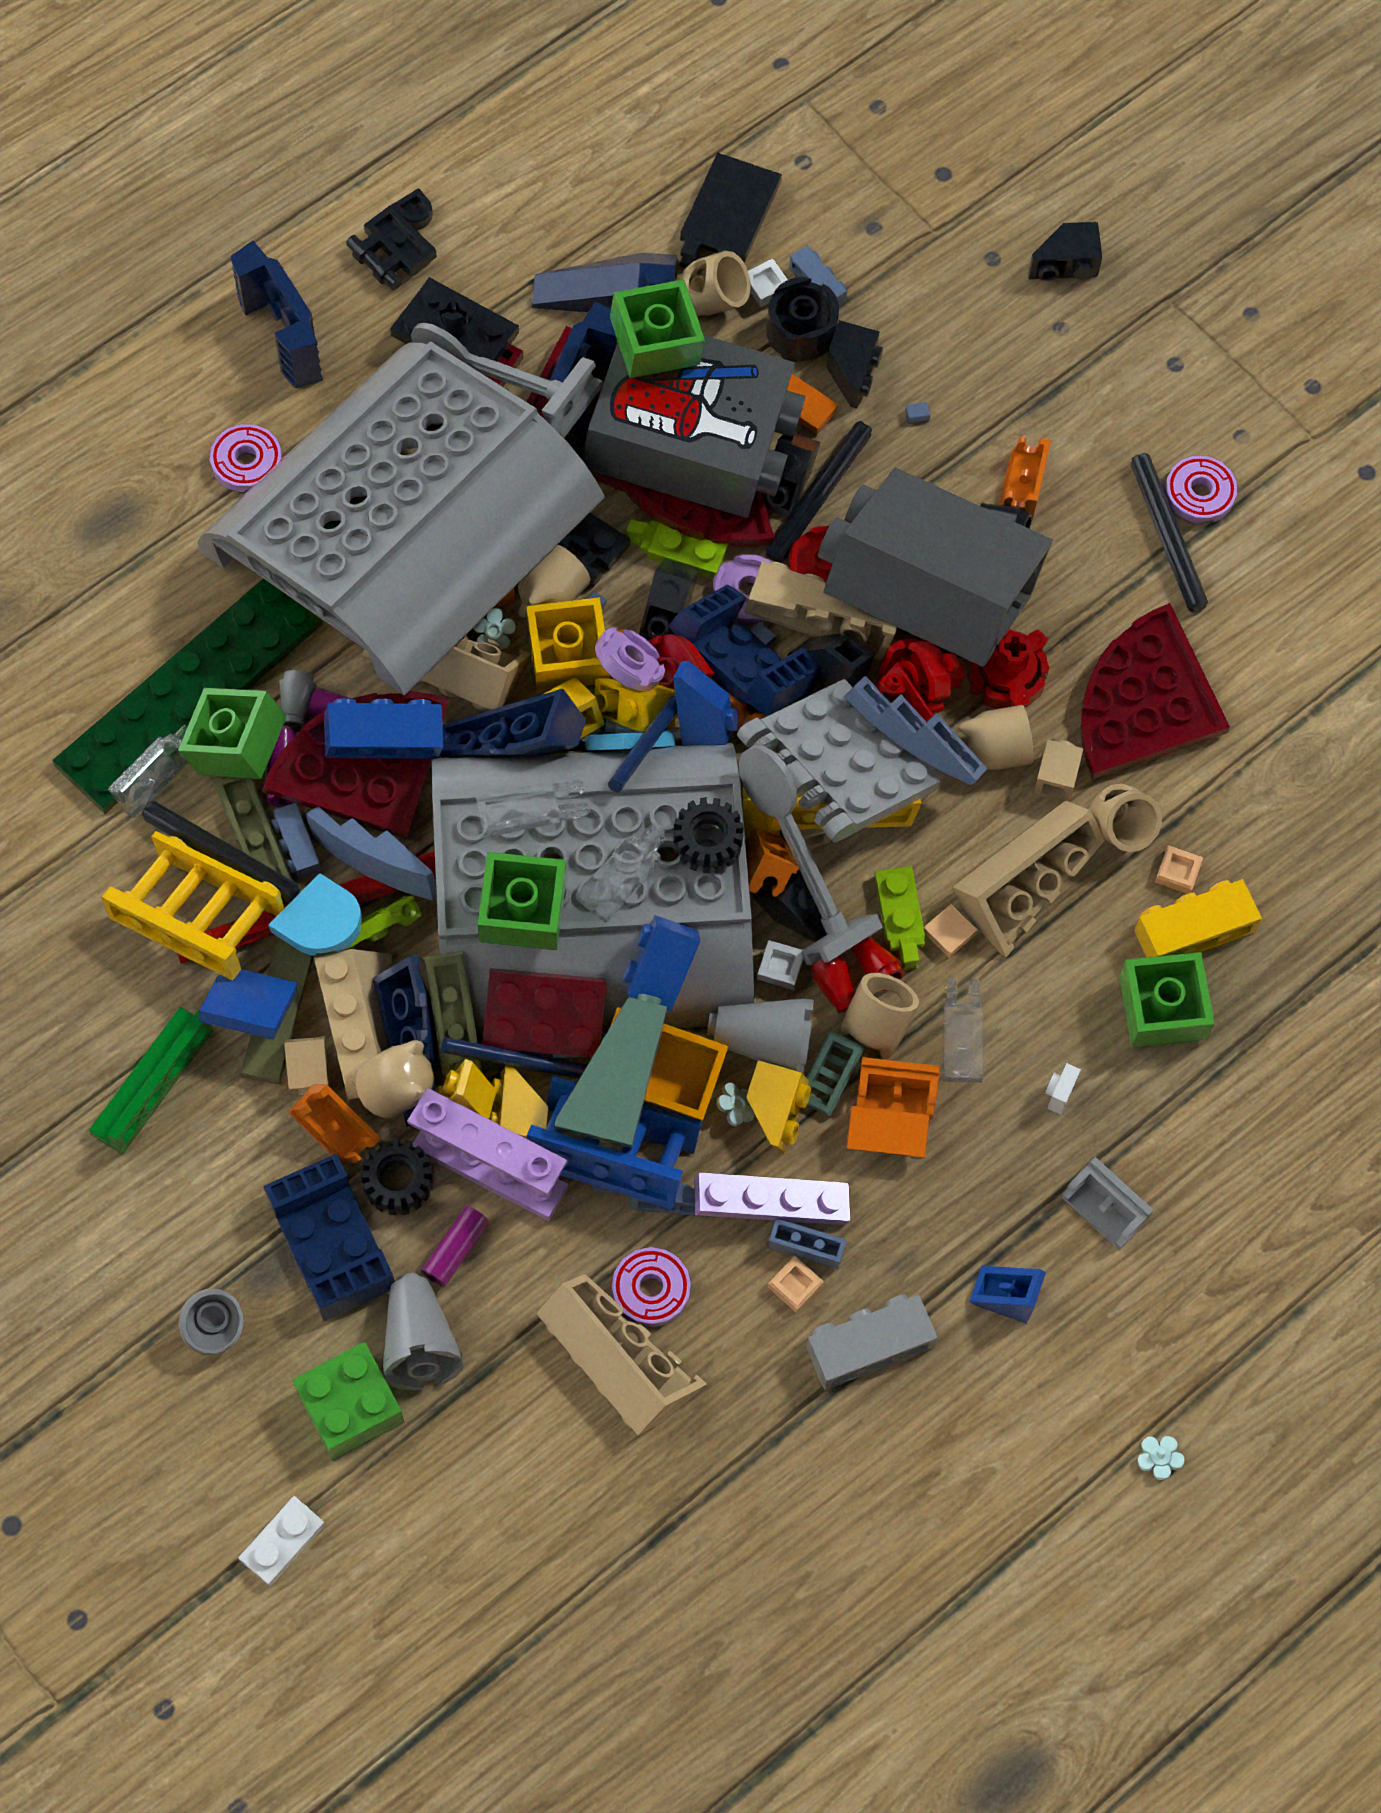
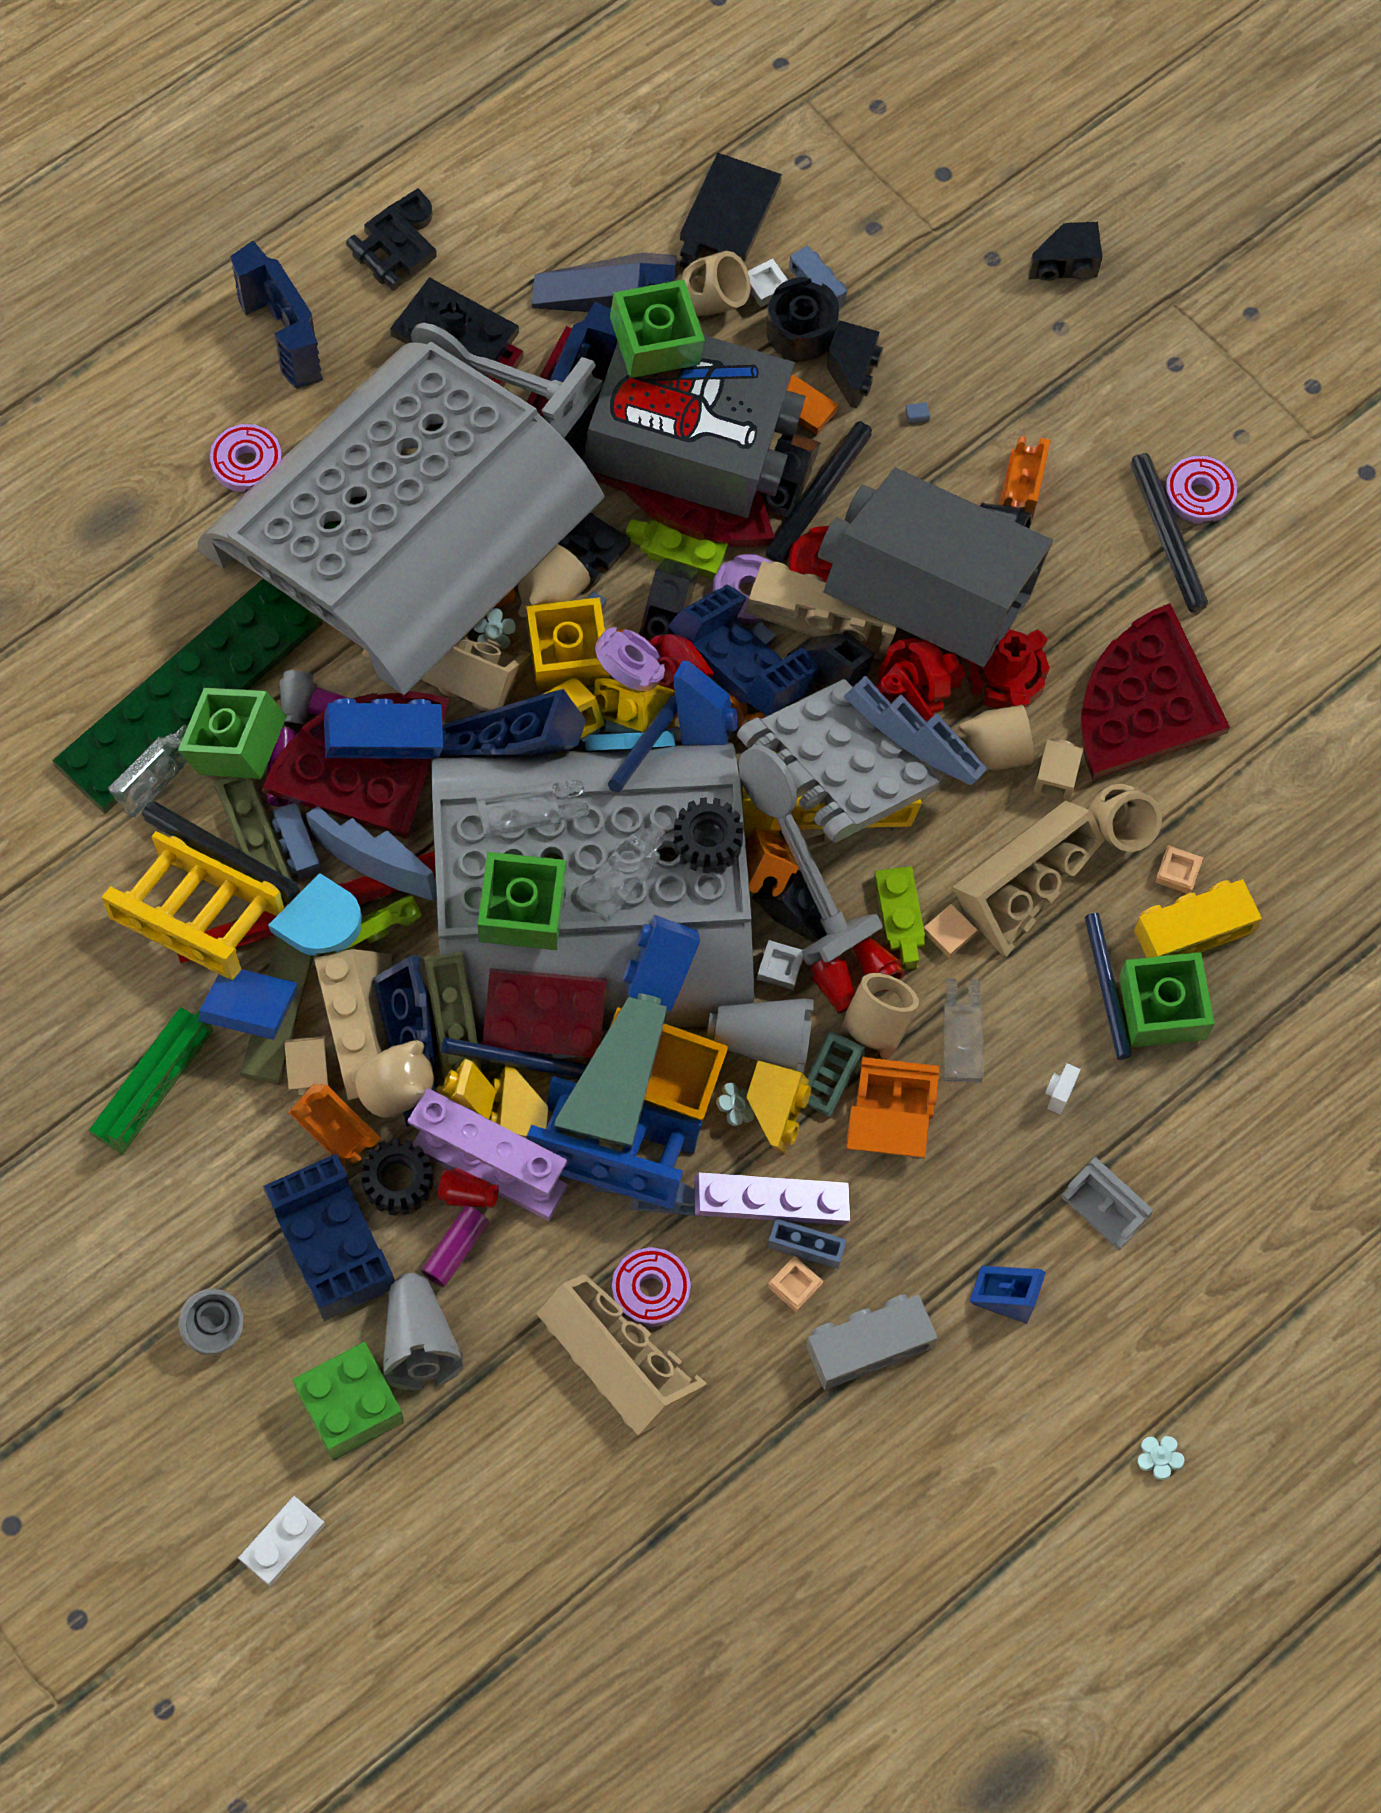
none -> red cone [438,1167,499,1208]
none -> dark blue bar [1084,913,1132,1060]

